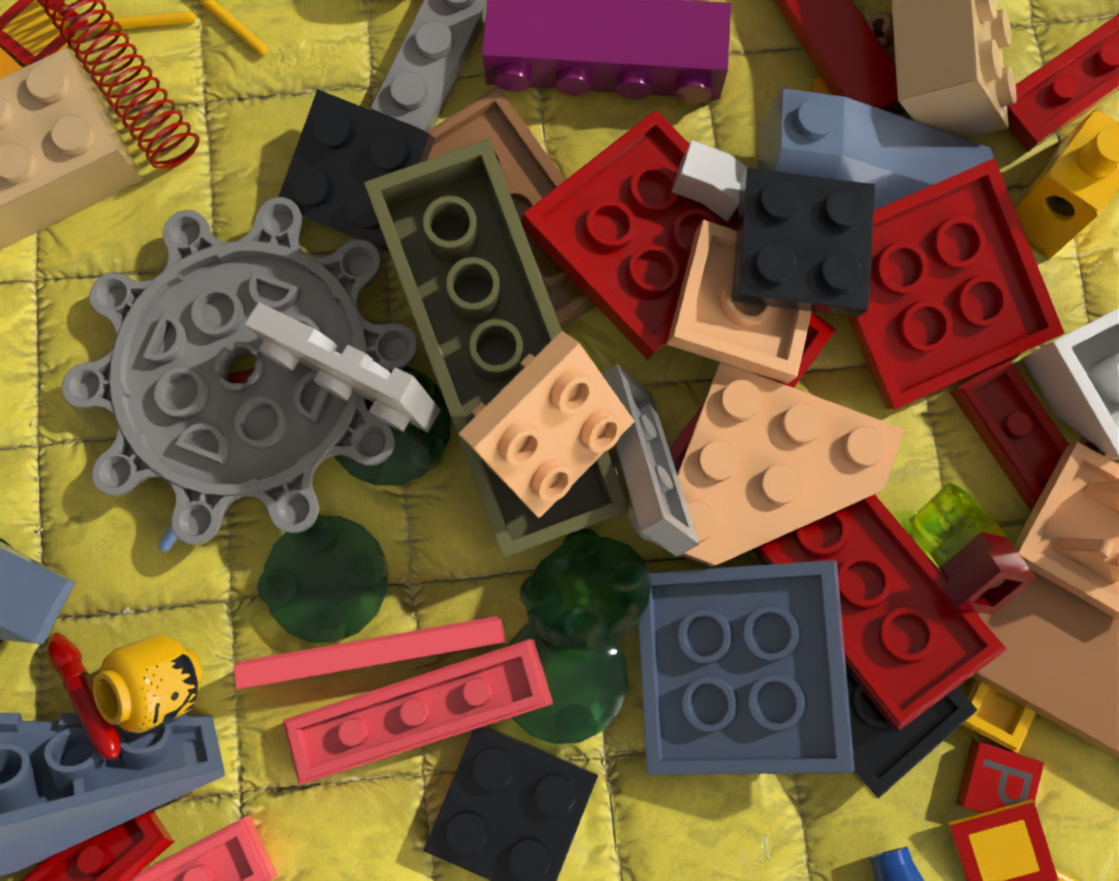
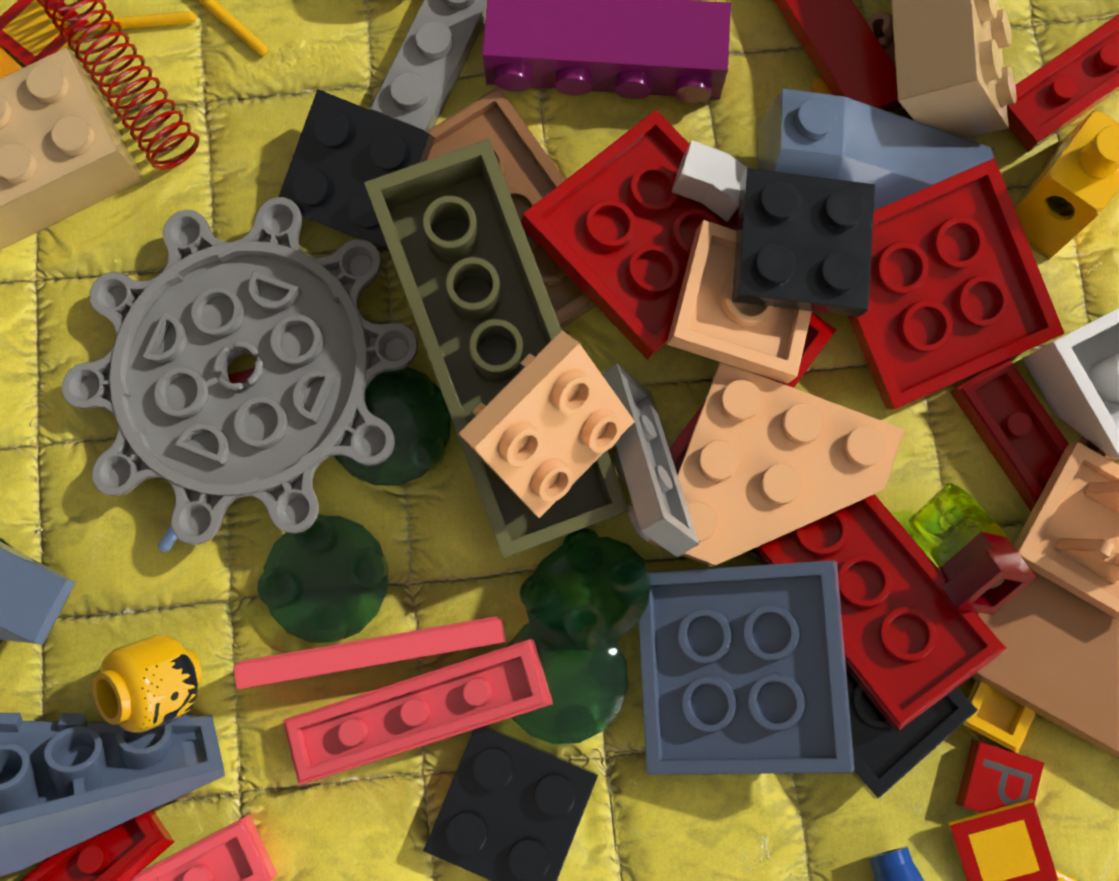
red piece [47,632,121,760] -> none
white wing [244,302,441,433] -> none

